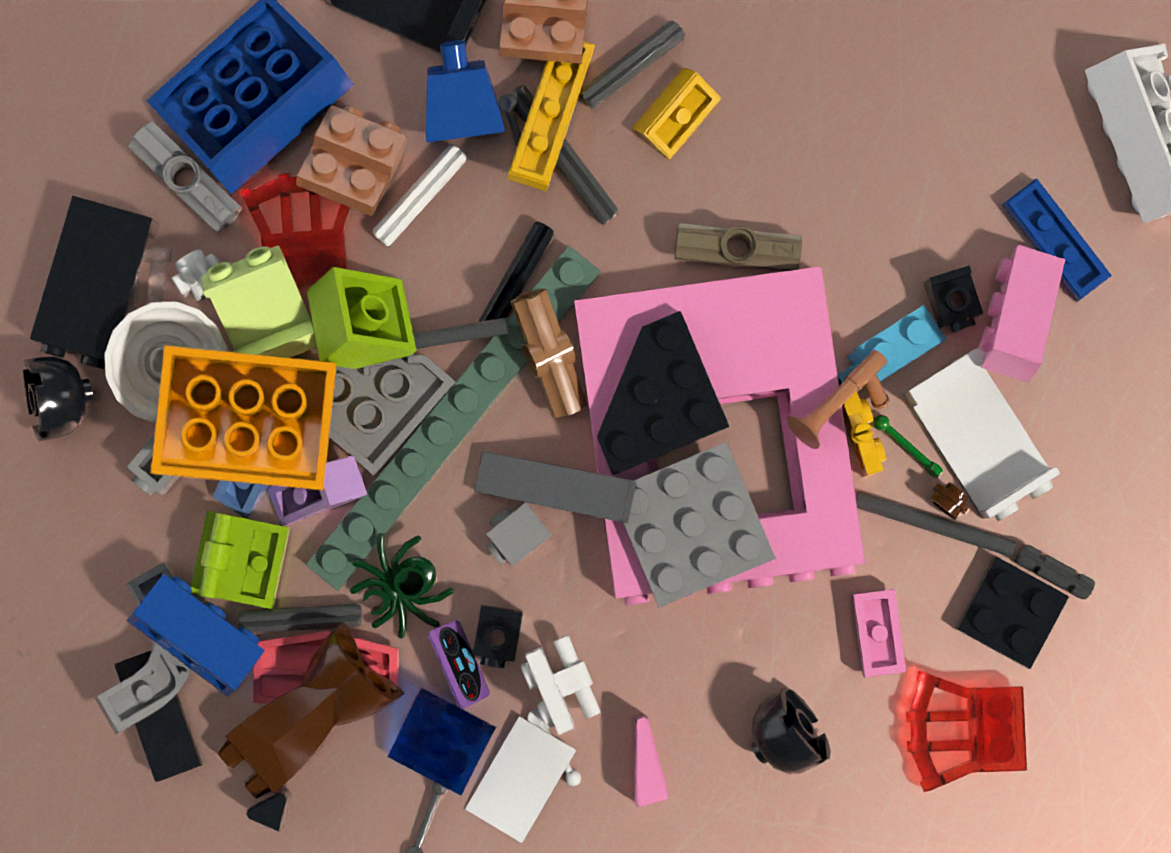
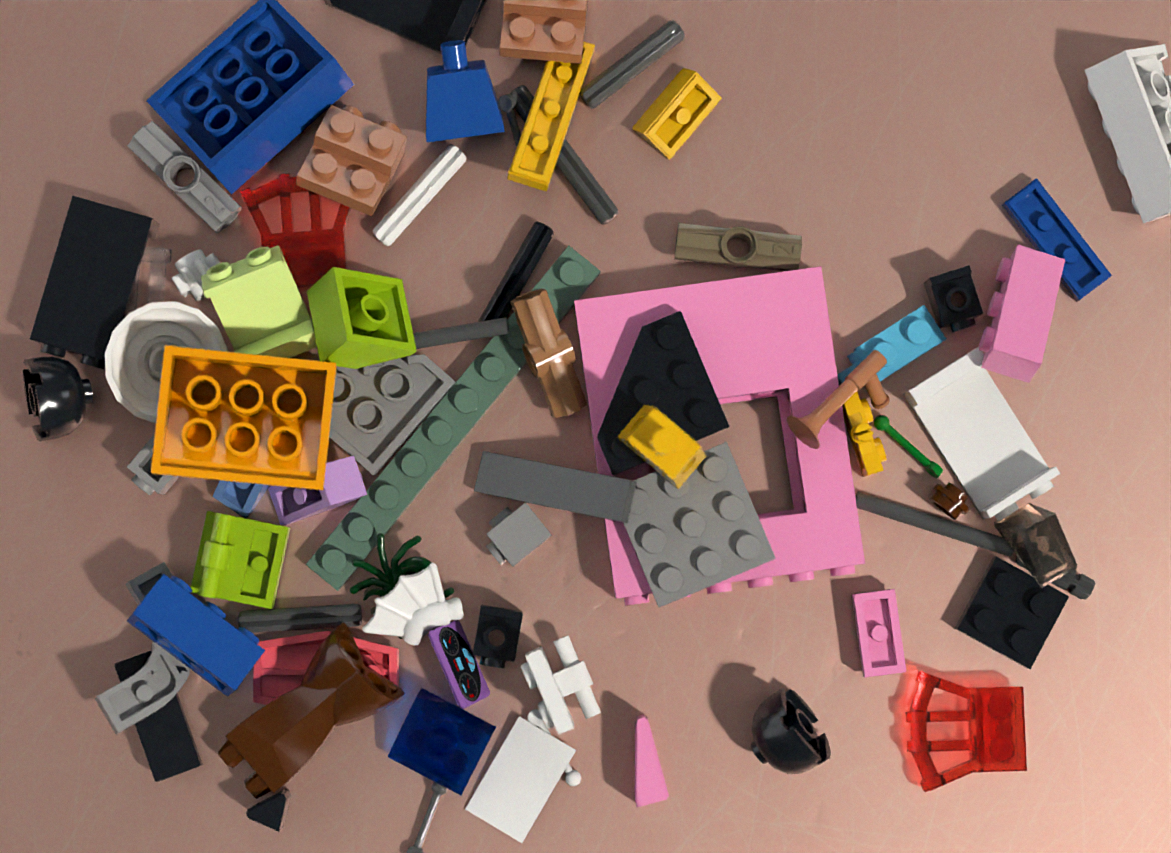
none -> white arm [362,563,464,646]
none -> yellow torso [617,405,706,489]
none -> clear smoke slope [994,503,1077,588]

